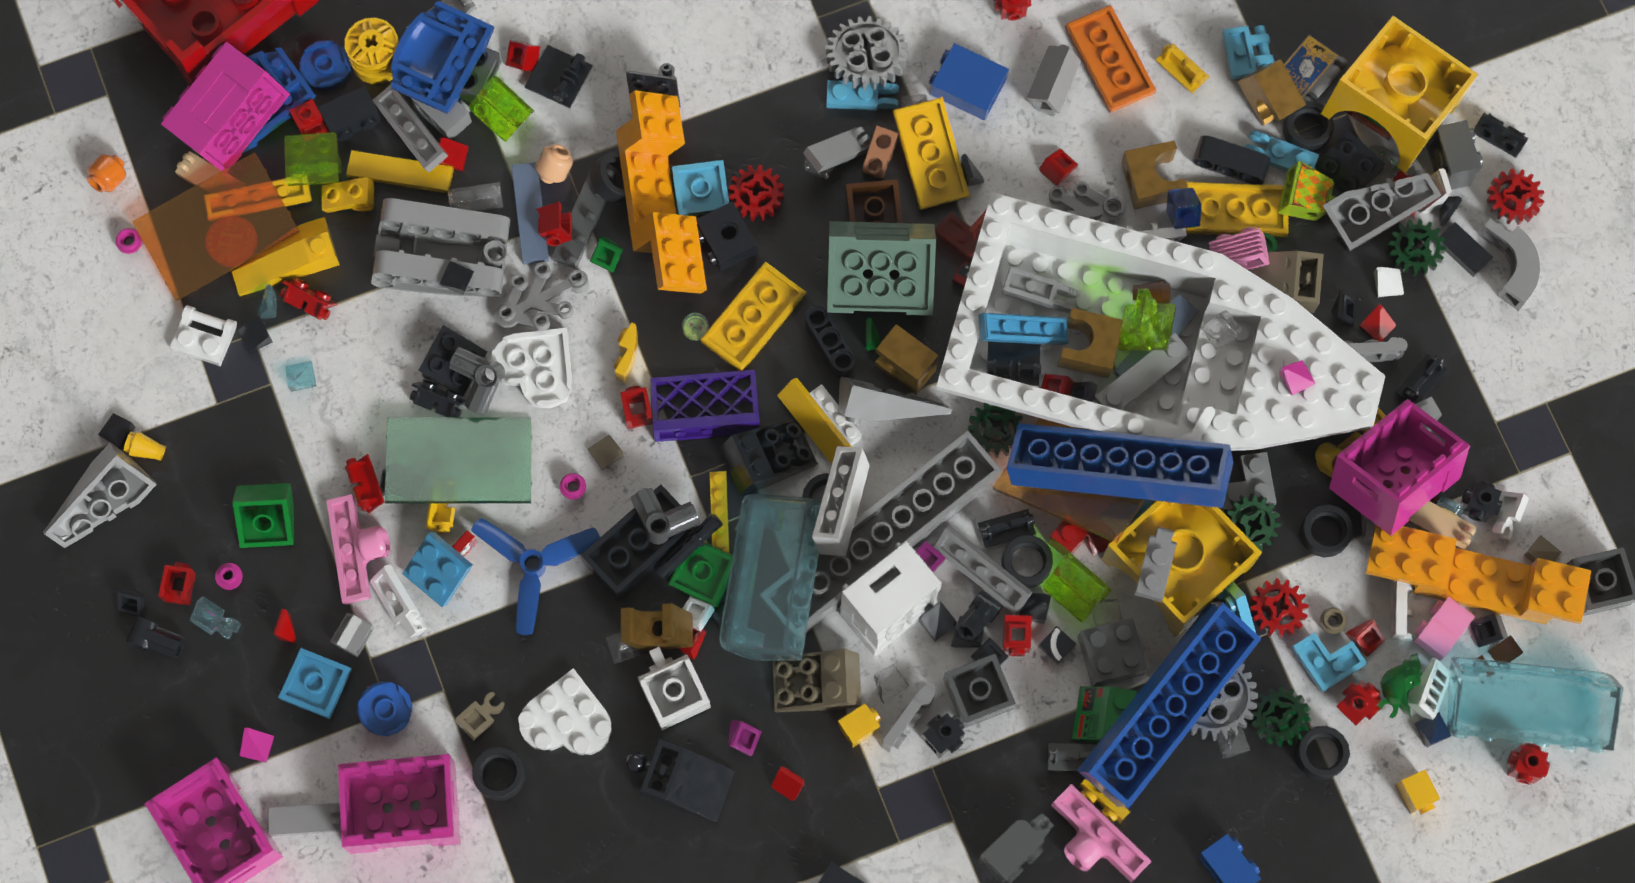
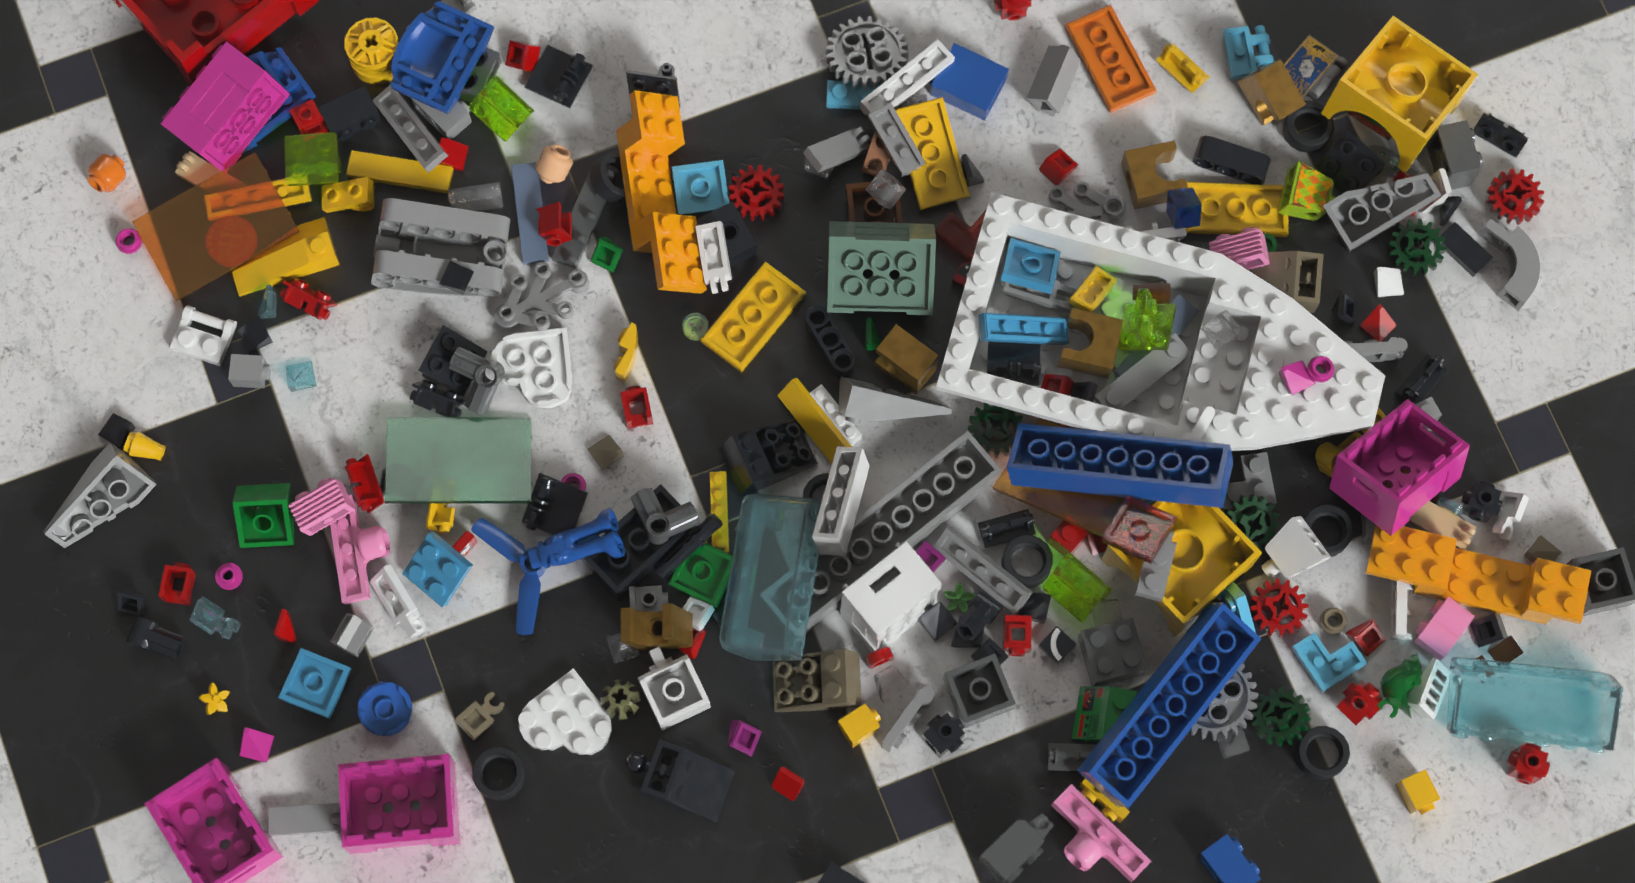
blue tile [299,40,351,91] -> none
dark purple fence [650,370,760,442] -> none
medium azure hinge [1245,130,1319,172] -> none
dark blue slope [1414,712,1451,748] -> none
none -> yellow plant [198,683,230,715]
none -> light grey brick [228,354,271,388]
none -> bright pink brick [289,478,355,536]
none -> black hinge [522,473,588,535]
none -> blue piece [528,508,625,569]
none -> olive piece [600,679,641,720]
none -> light grey brick [629,585,669,612]
none -> white hinge [695,221,732,294]
none -> white hinge [860,39,955,115]
none -> red tile [865,647,894,669]
none -> clear slope [866,169,906,209]
none -> light grey hinge [868,102,925,177]
none -> bright green plant [943,582,975,613]
none -> dark azure plate [1001,238,1061,294]
none -> yellow plate [1068,266,1117,313]
none -> clear red tile [1102,495,1177,564]
none -> white torso [1261,516,1331,578]
none -> dark pink plate [1307,356,1334,383]

